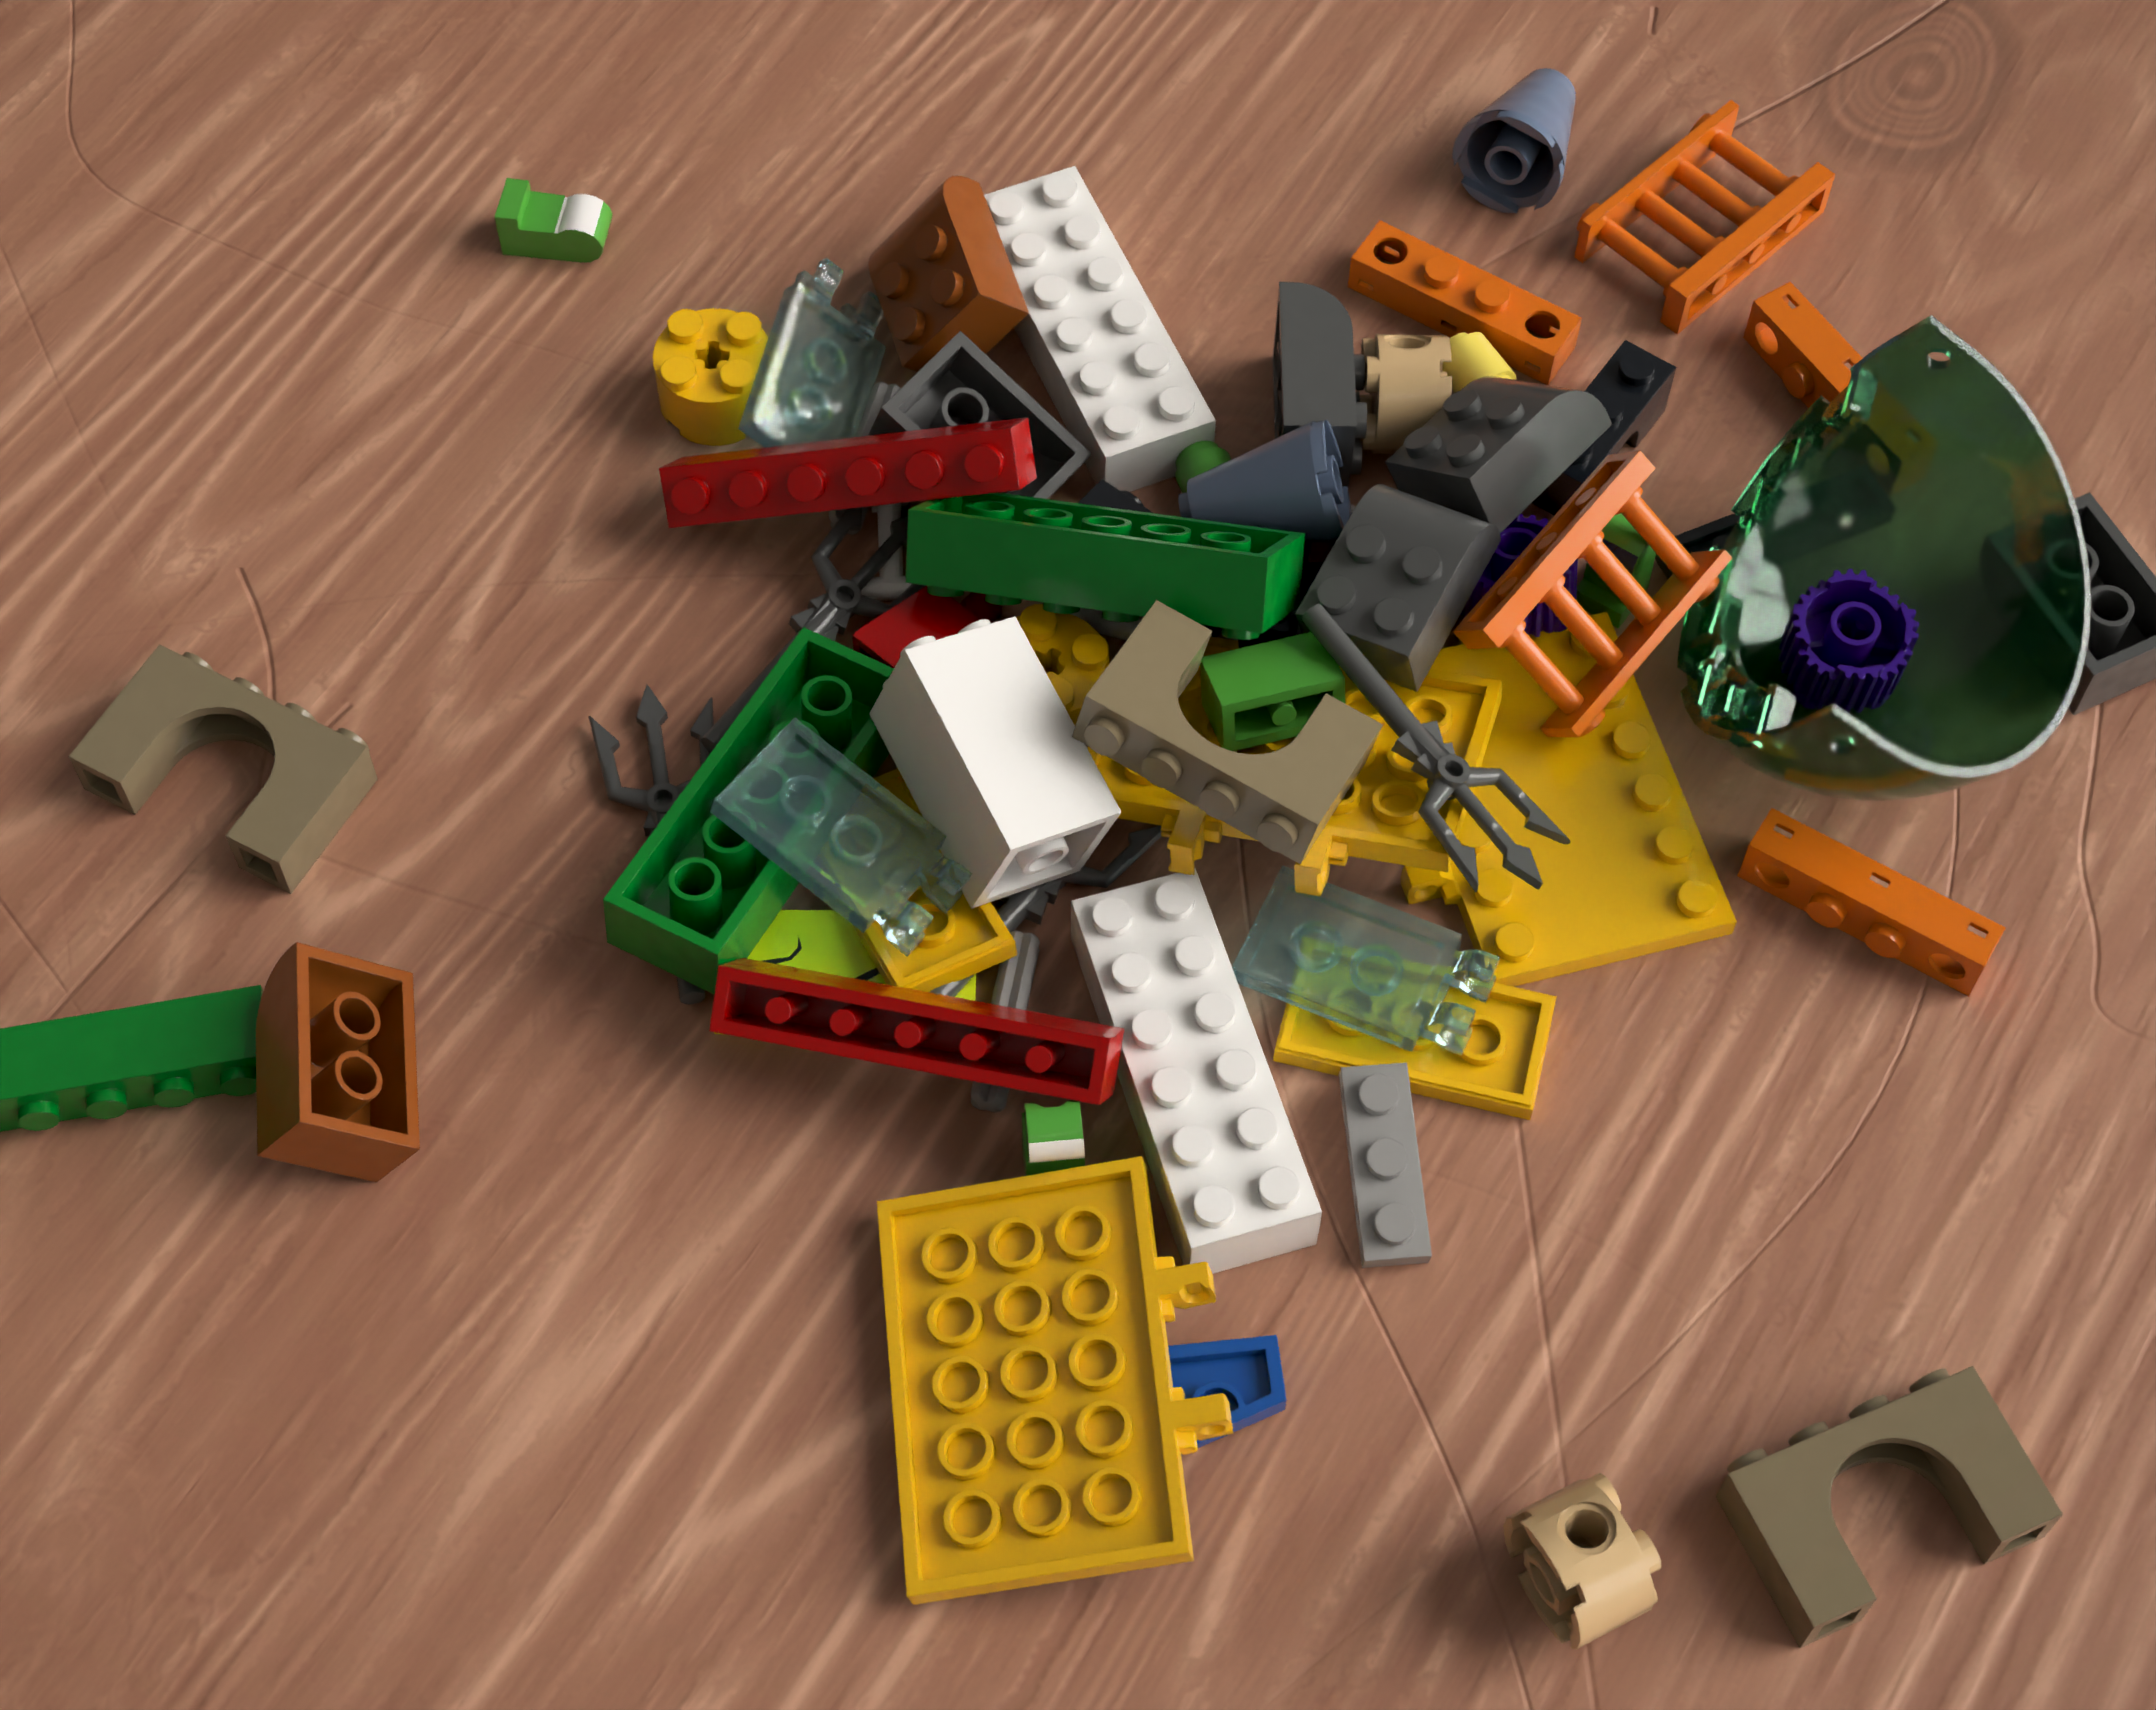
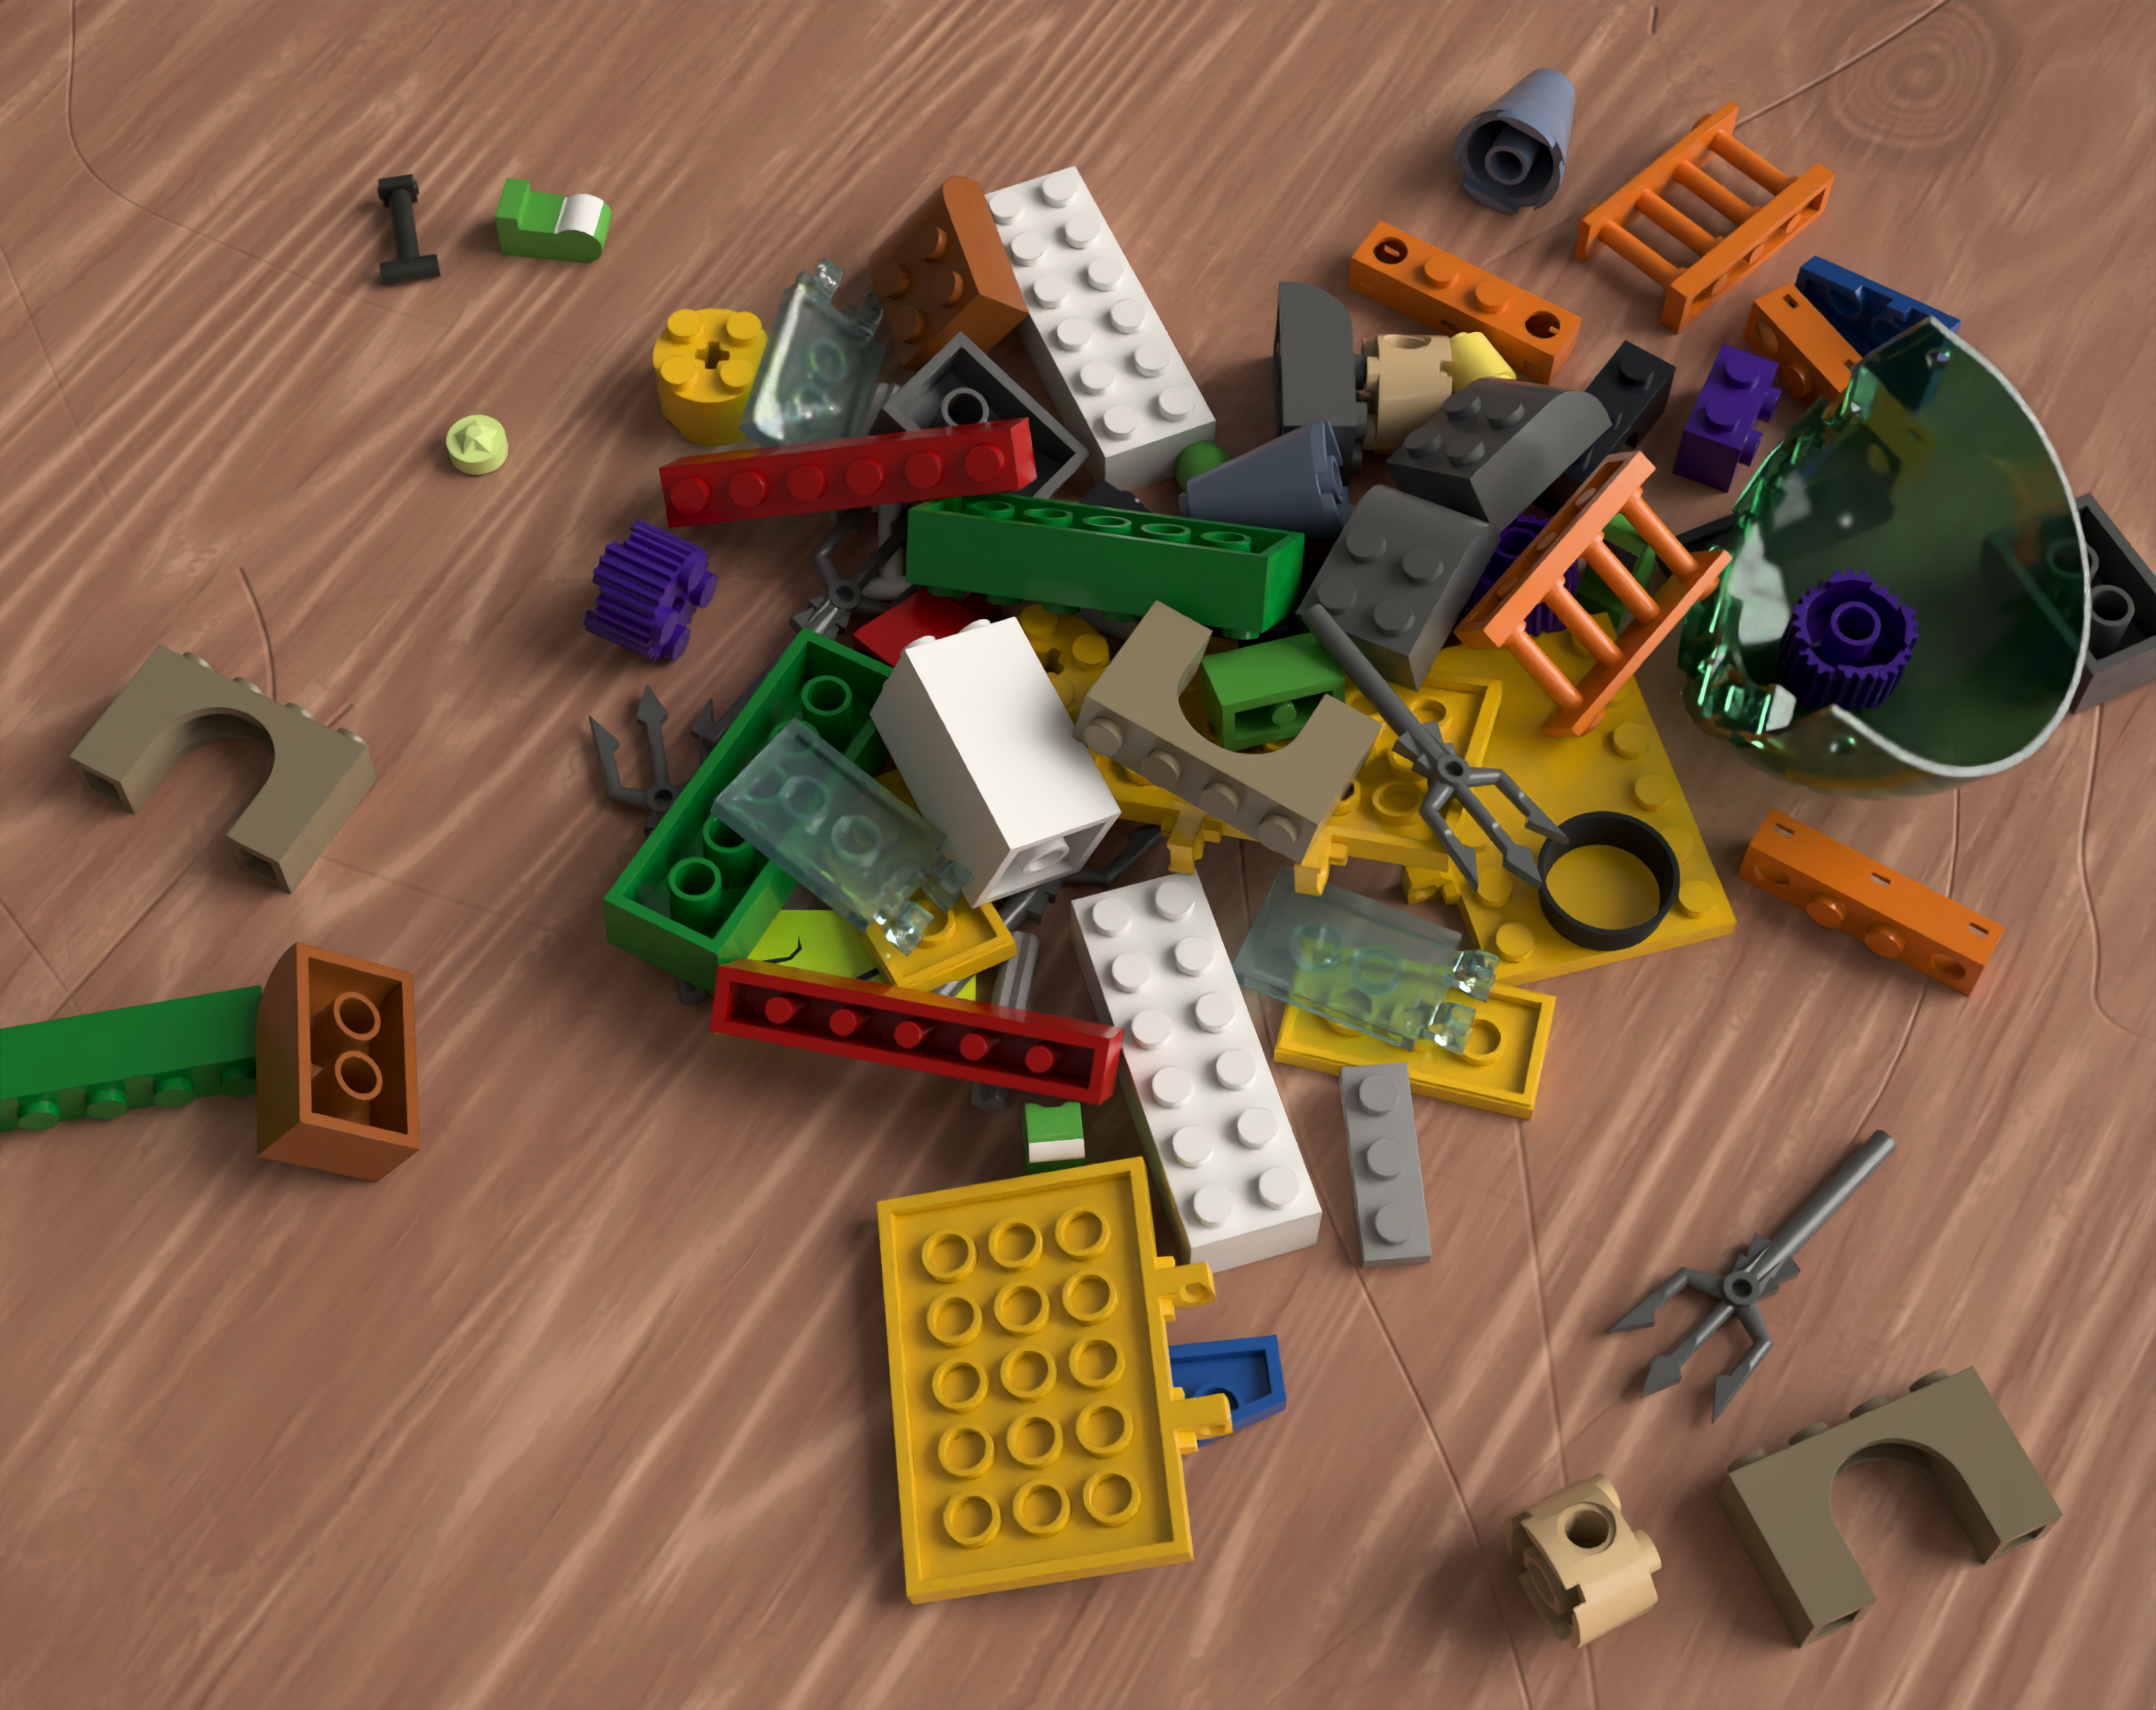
none -> pearl dark grey piece [377,174,441,285]
none -> yellowish green tile [446,415,509,475]
none -> dark purple brick [583,519,718,662]
none -> black tyre [1537,811,1680,951]
none -> dark grey piece [1605,1130,1896,1425]
none -> dark purple brick [1672,344,1782,493]
none -> blue wing [1789,255,1962,406]

